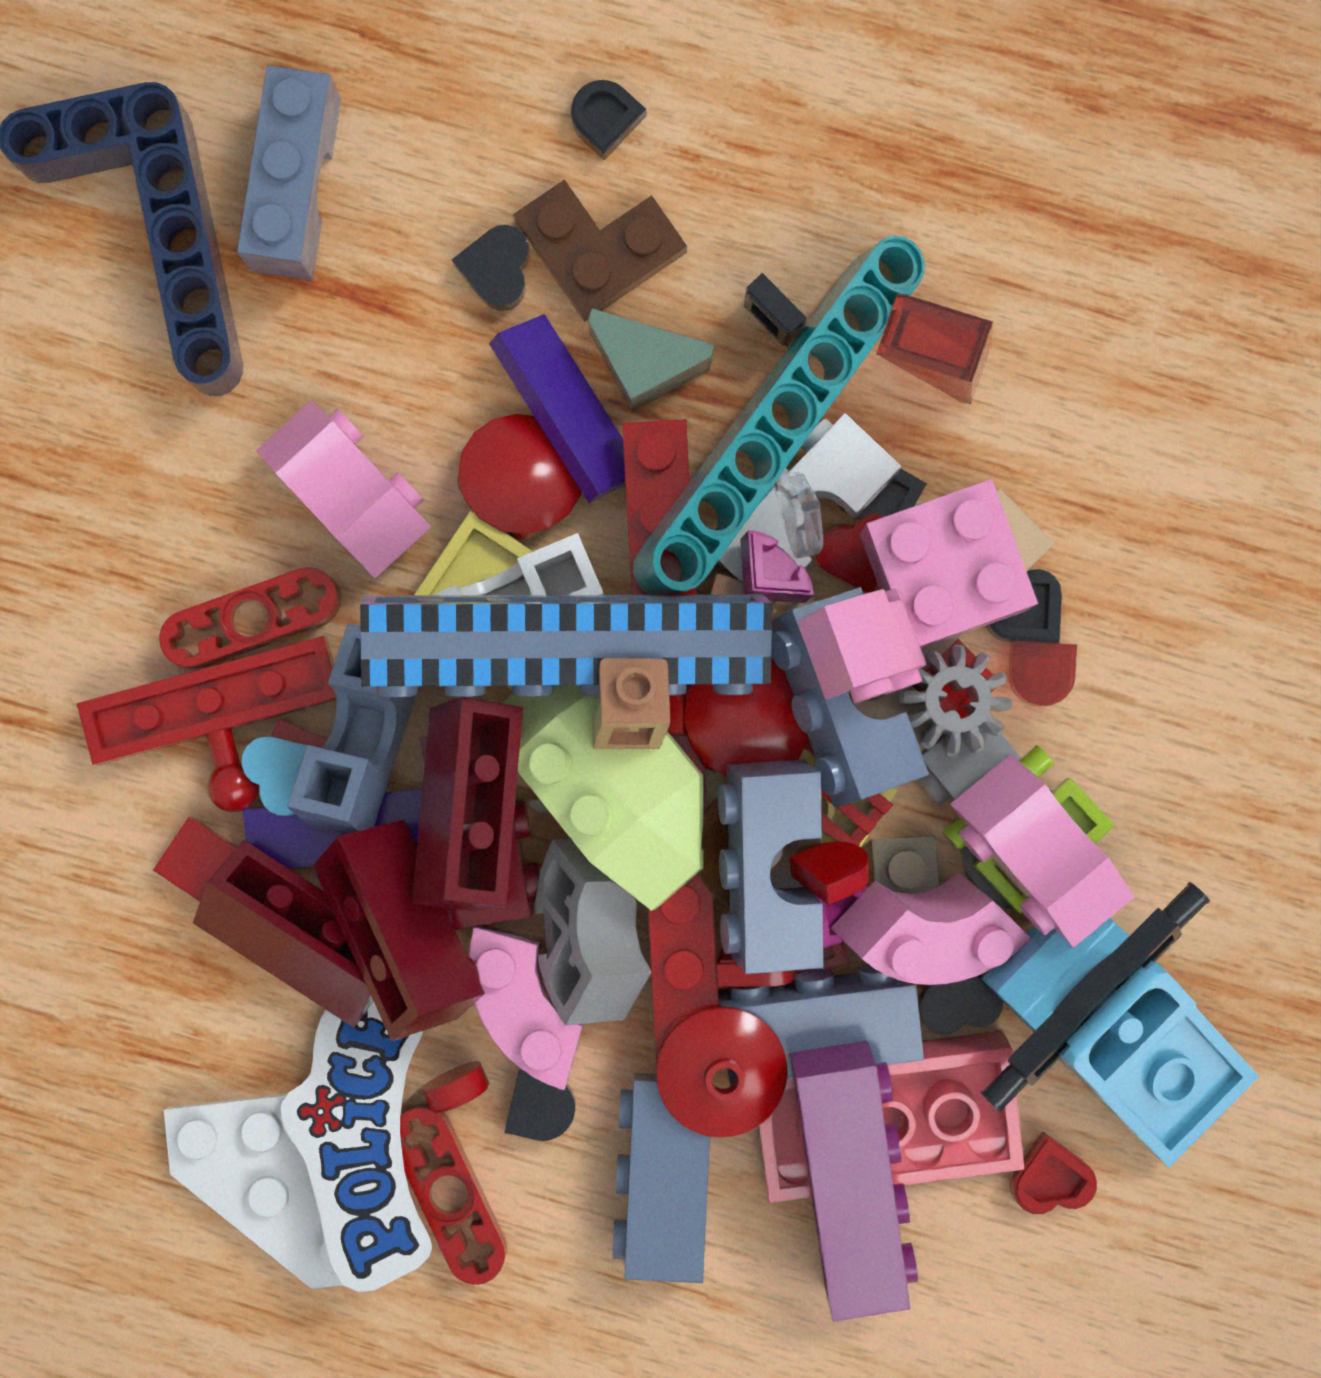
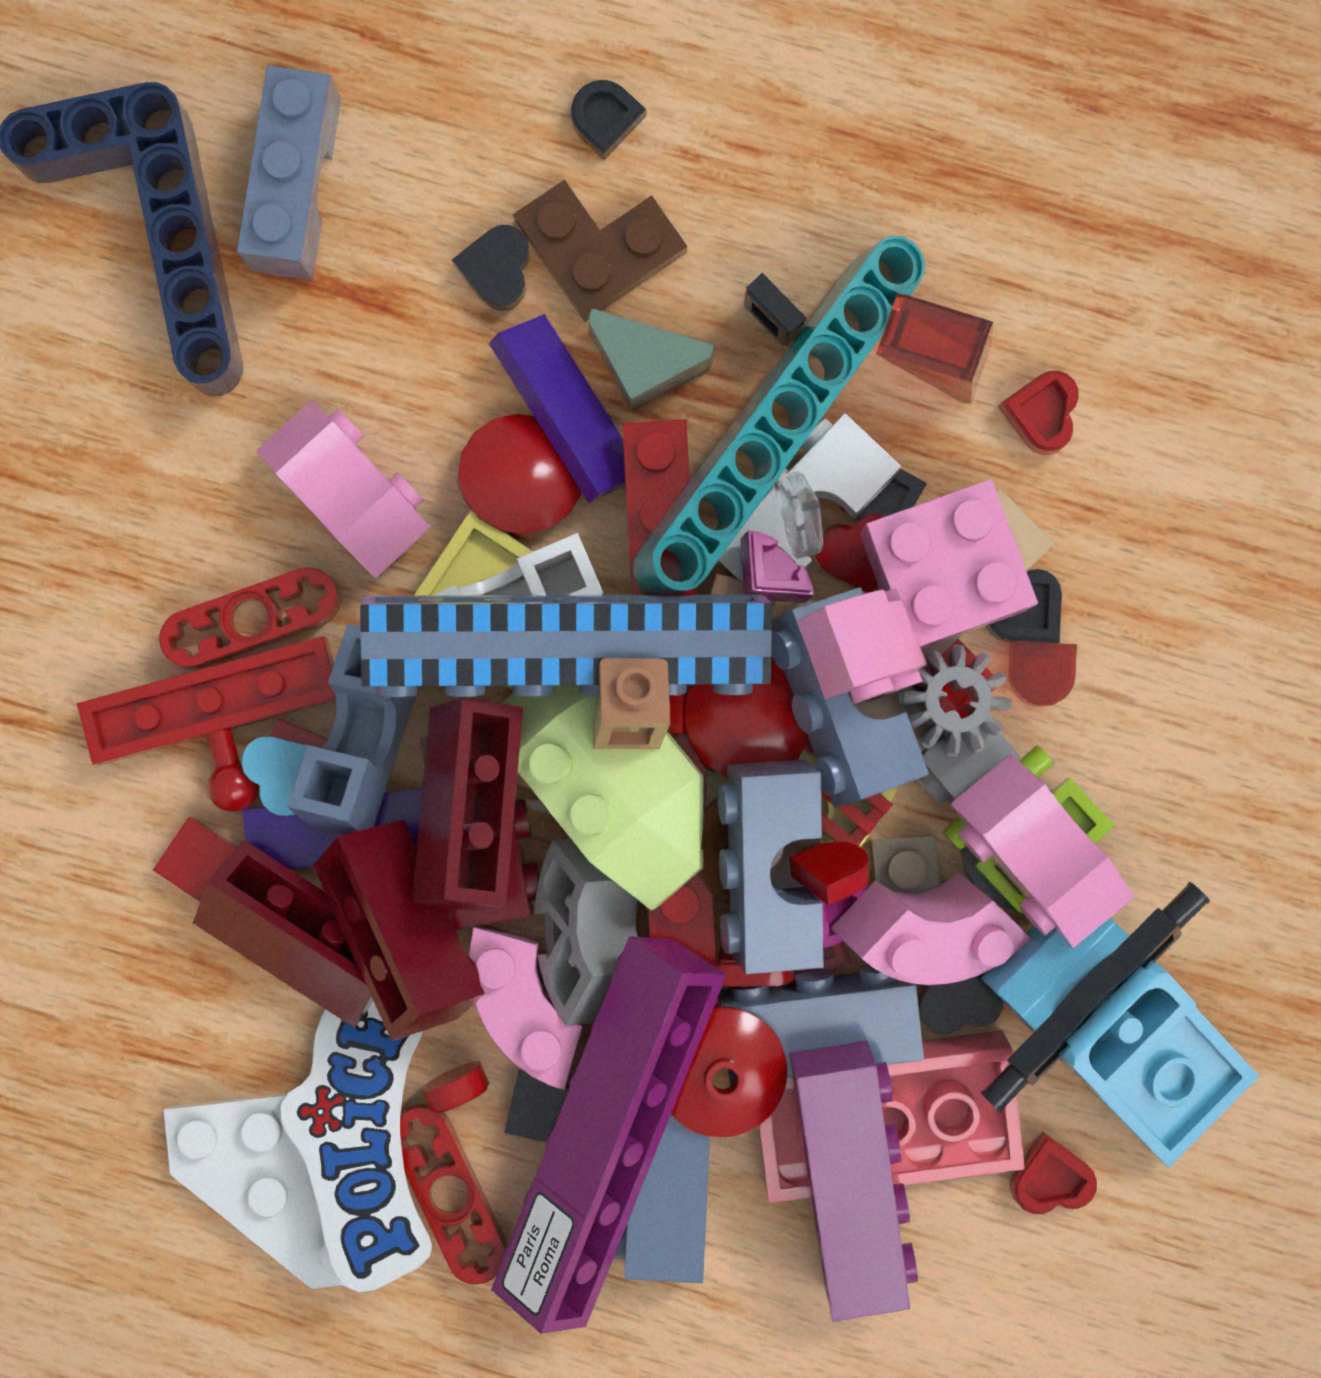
none -> magenta brick [491,936,727,1334]
none -> red tile [998,370,1079,455]

